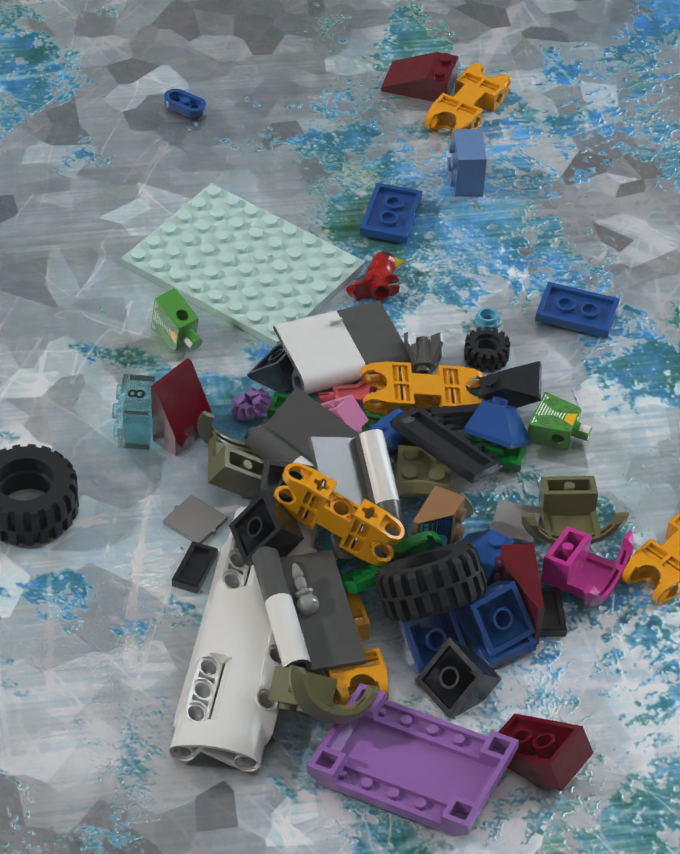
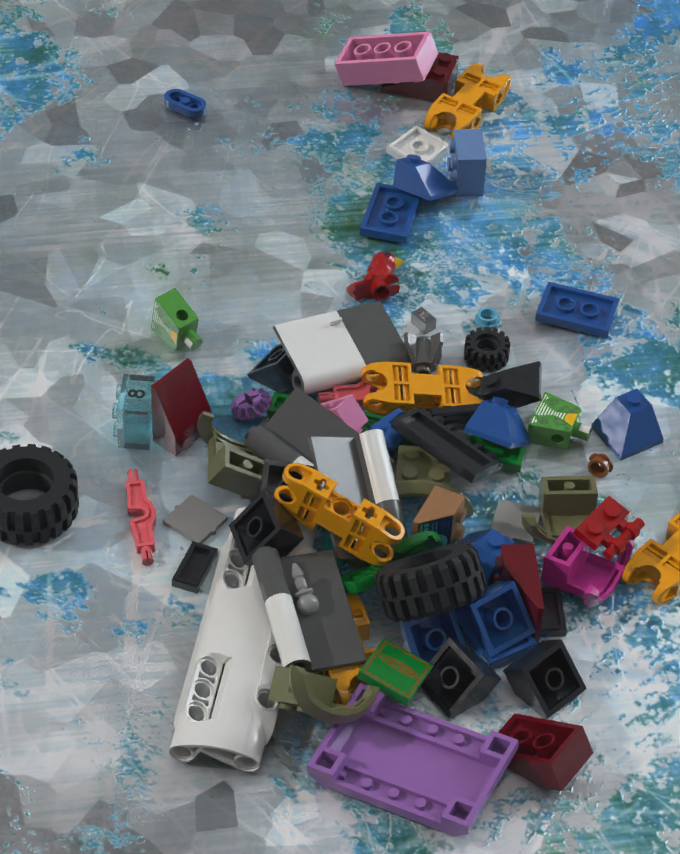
light aqua plate [121,183,365,347] -> none
none -> coral piece [125,468,156,566]
none -> bright pink brick [335,31,438,86]
none -> green tile [357,637,434,706]
none -> white tile [386,125,449,165]
none -> blue slope [393,154,459,201]
none -> flat silver piece [411,307,436,334]
none -> black slope [503,640,587,719]
none -> red plate [574,496,645,560]
none -> dark orange plate [588,453,613,478]
none -> blue slope [591,389,664,461]

